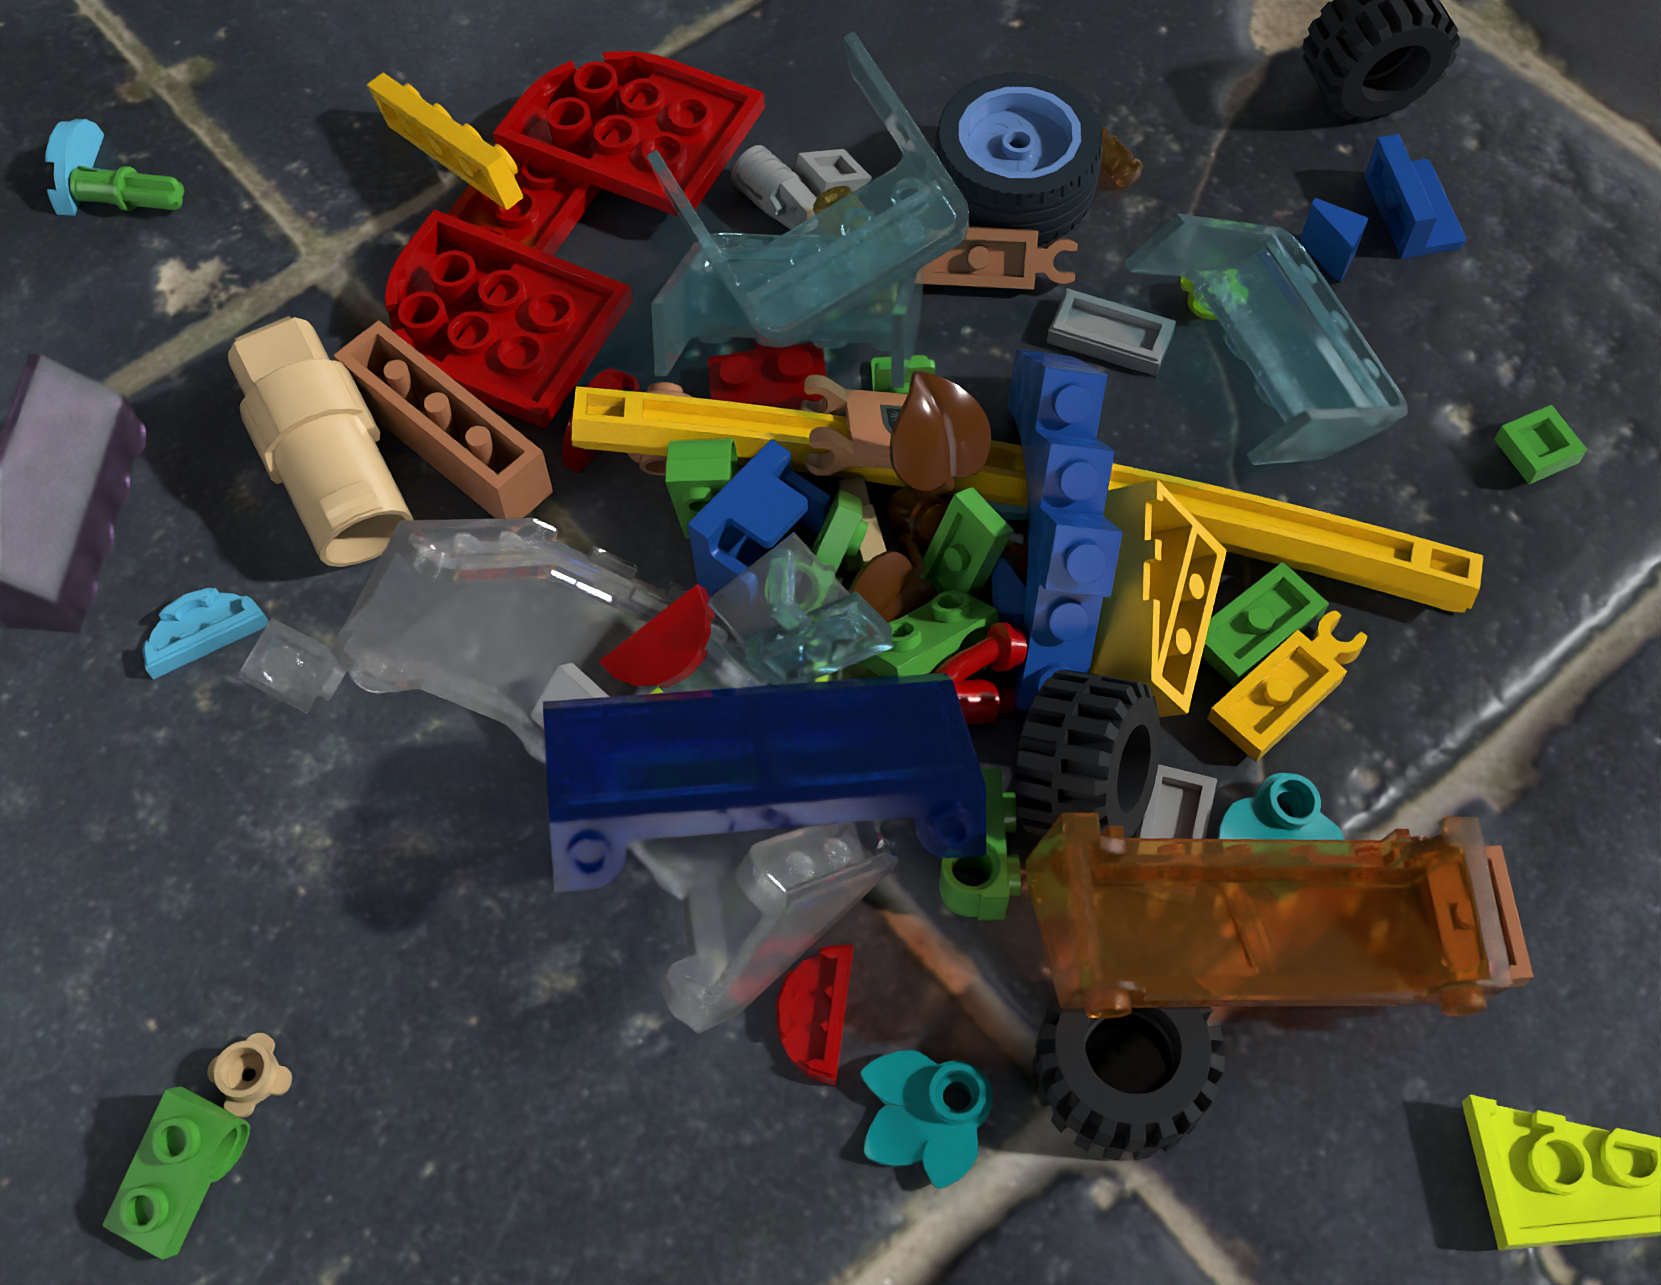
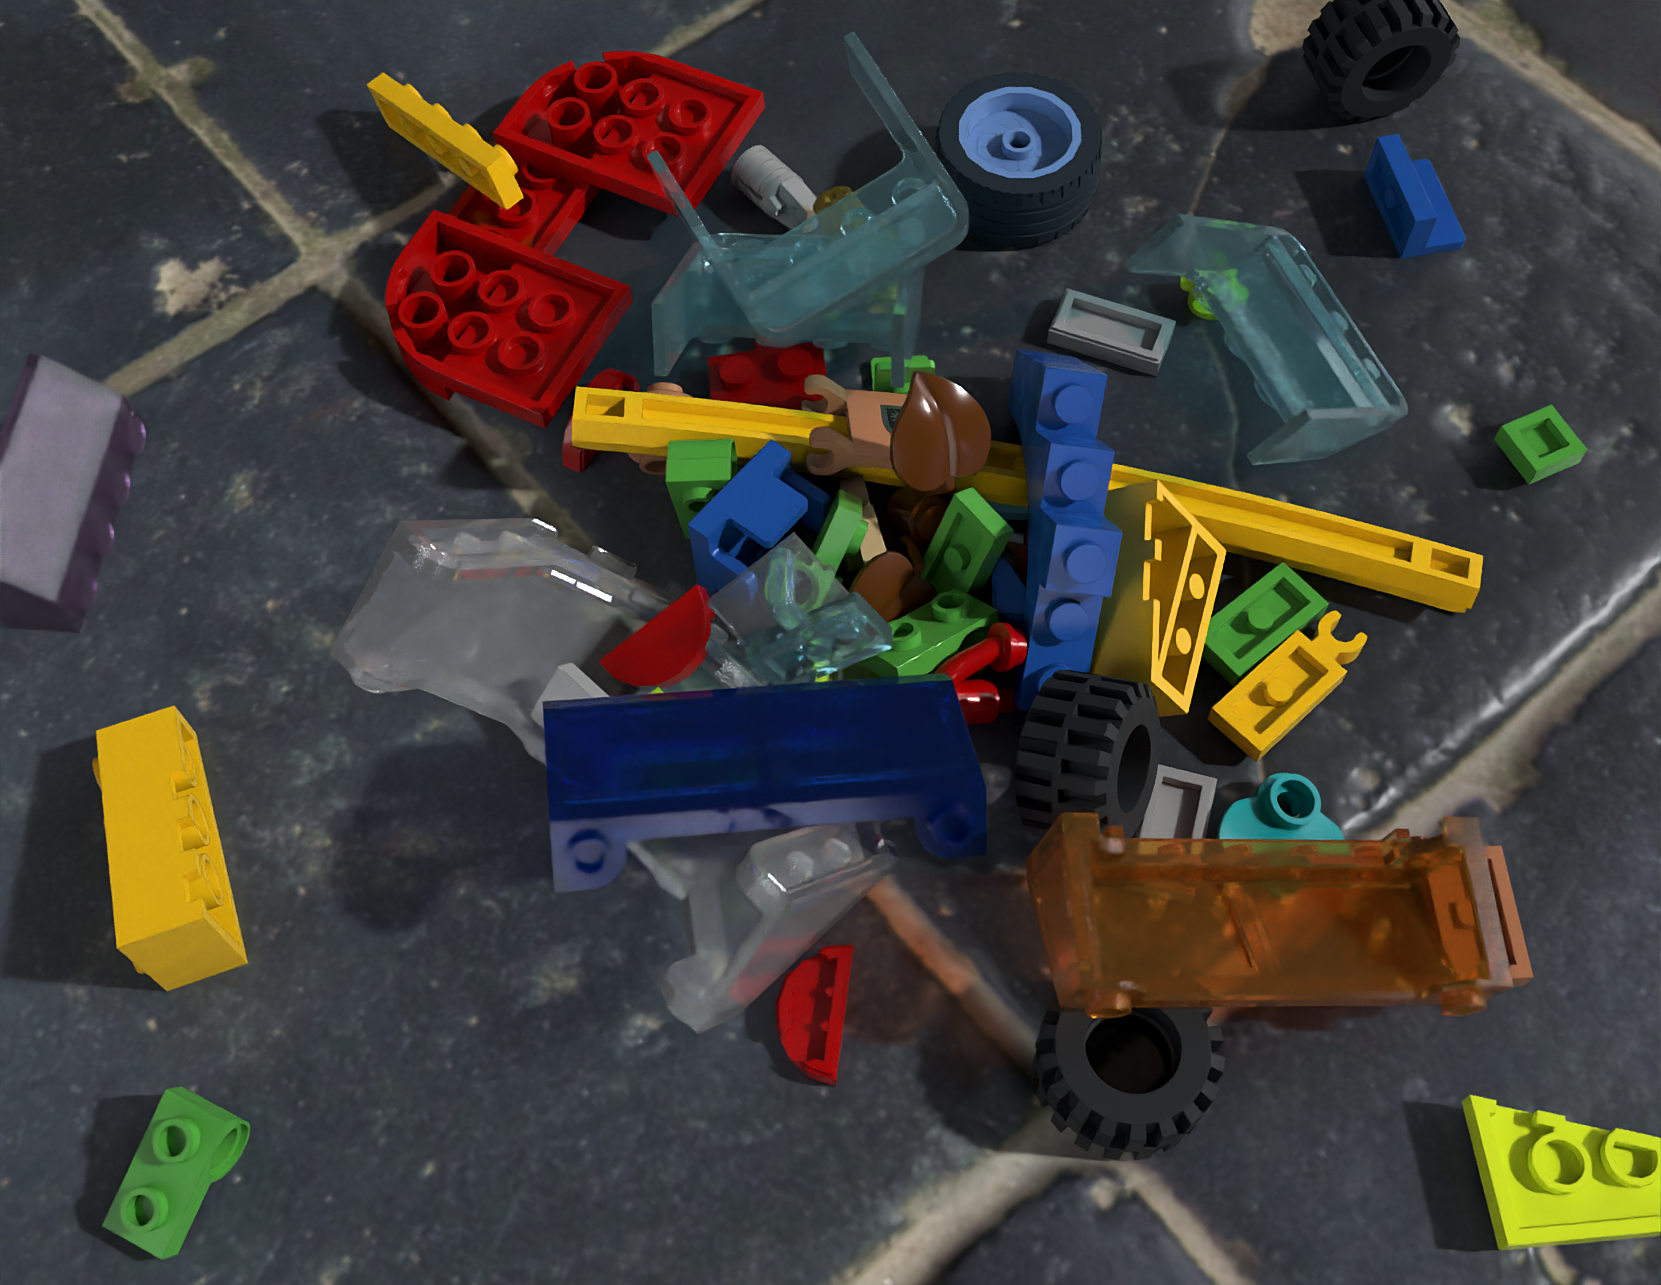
medium azure tile [45,119,104,216] -> none
bright green axle [70,165,185,211] -> none
medium azure tile [142,588,271,680] -> none
tan plate [207,1033,292,1118] -> none
tan piece [228,316,413,567] -> none
clear bracket [237,617,348,713] -> none
nougat brick [333,320,553,530] -> none
light grey plate [794,149,872,203] -> none
teal plate [861,1050,993,1190] -> none
nougat plate [921,225,1078,289] -> none
bright green plate [939,768,1021,920] -> none
clear orange piece [1100,127,1143,188] -> none
blue slope [1300,198,1369,282] -> none
none -> yellow wedge [92,705,248,991]

